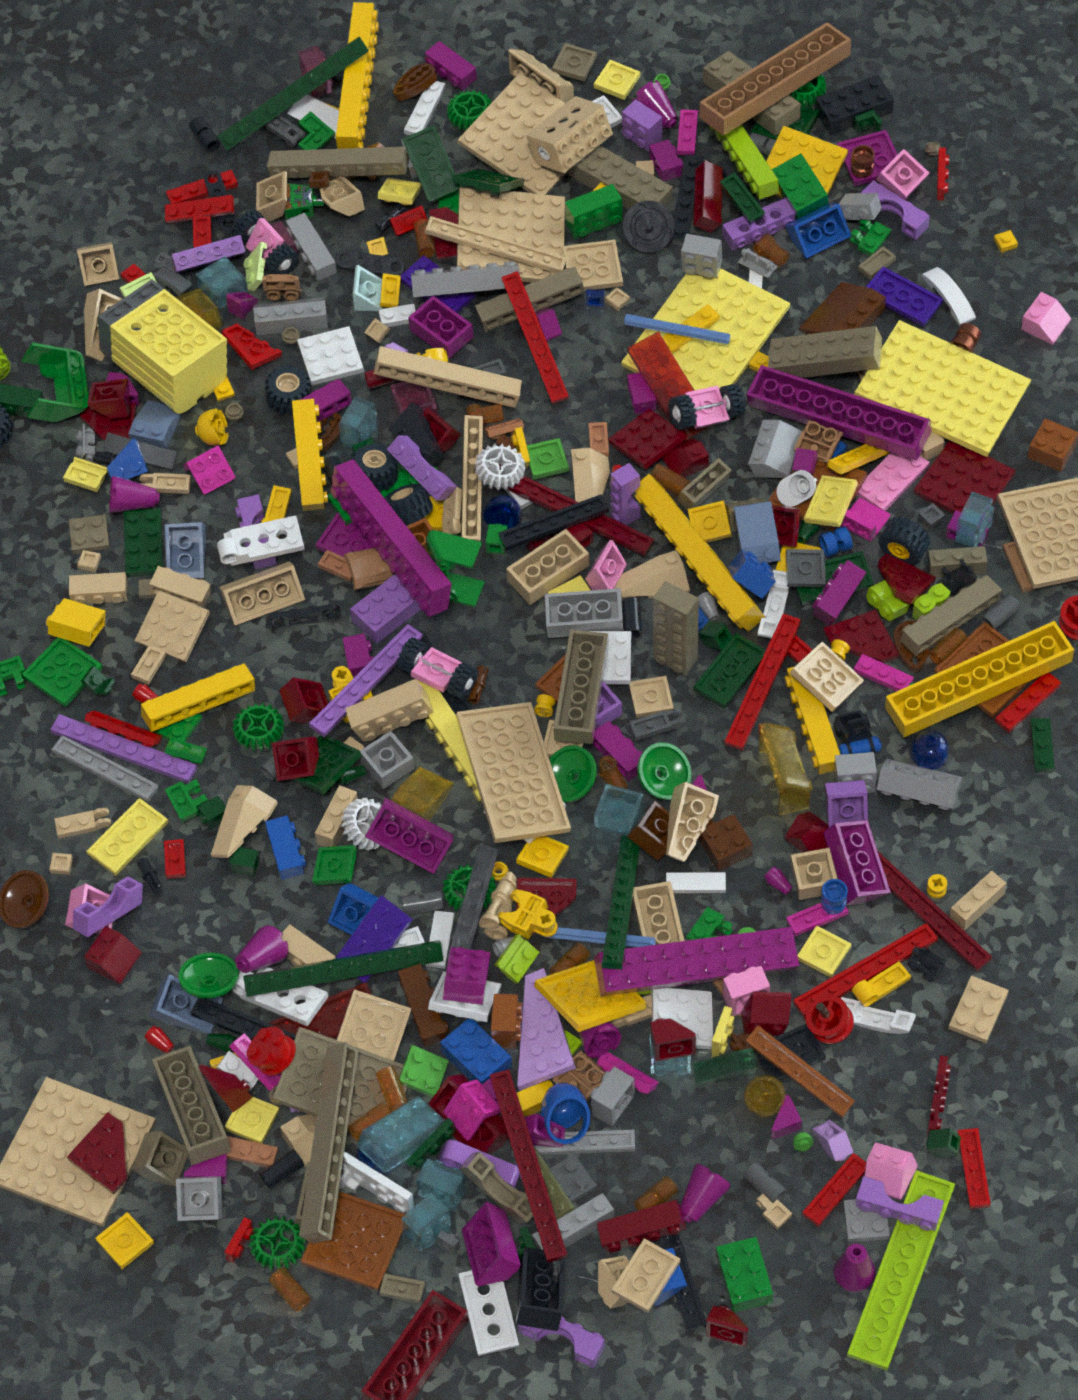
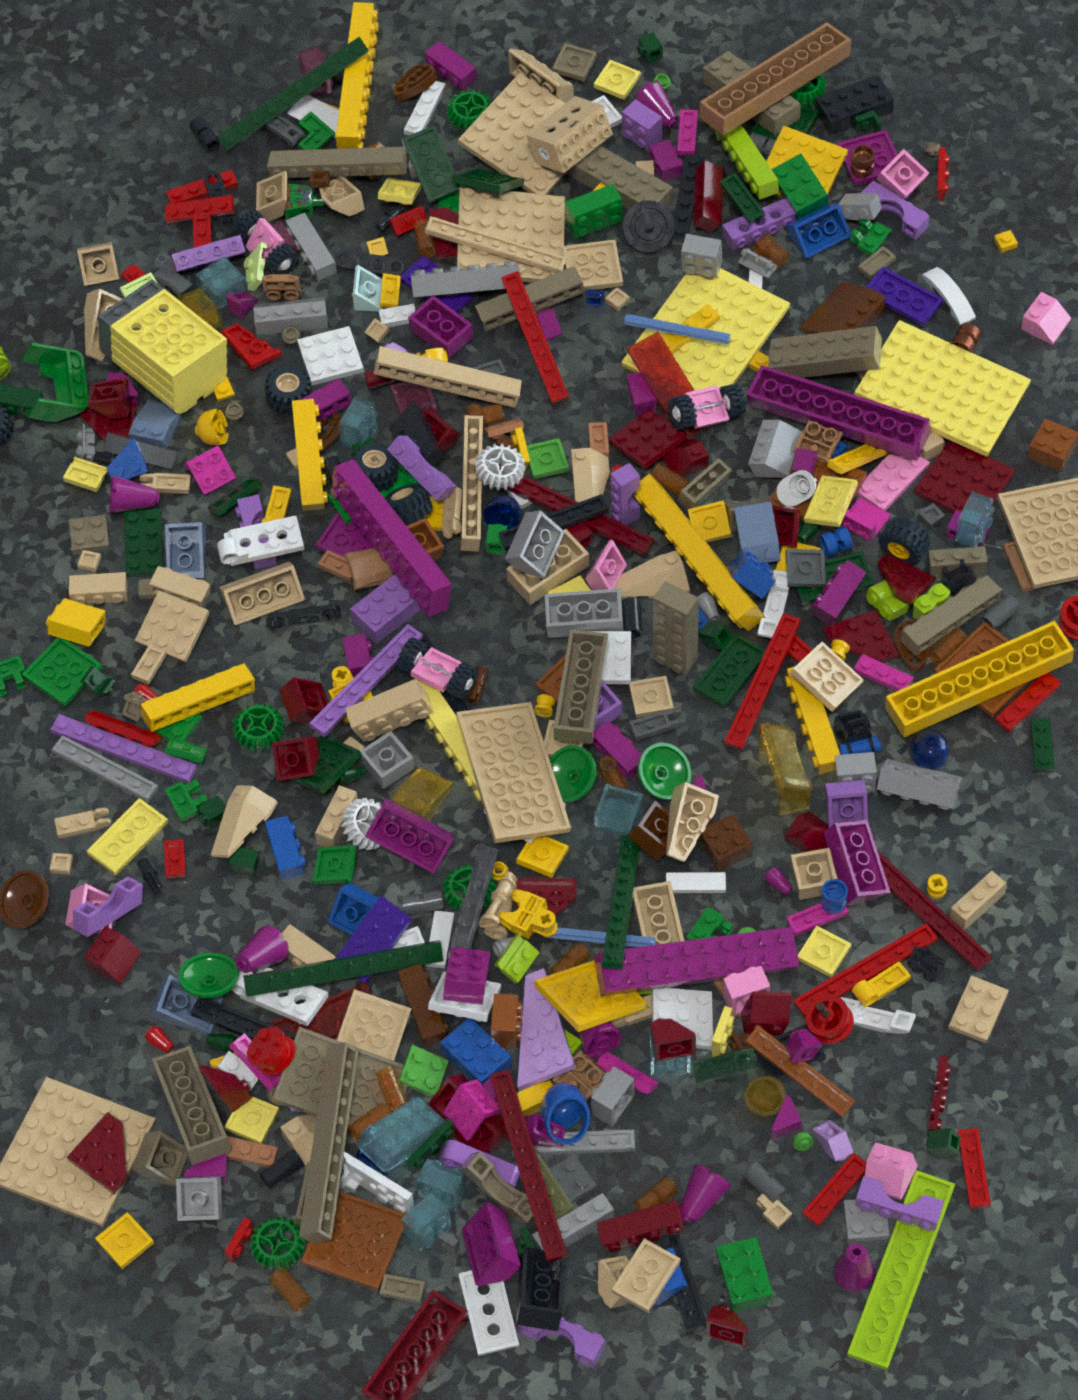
green windscreen [426,530,485,607] -> none
none -> dark tan bracket [122,692,147,722]
none -> dark green plate [208,477,262,516]
none -> light grey slope [505,510,565,578]
none -> dark green brick [637,32,663,64]
none -> magenta slope [786,1028,823,1063]

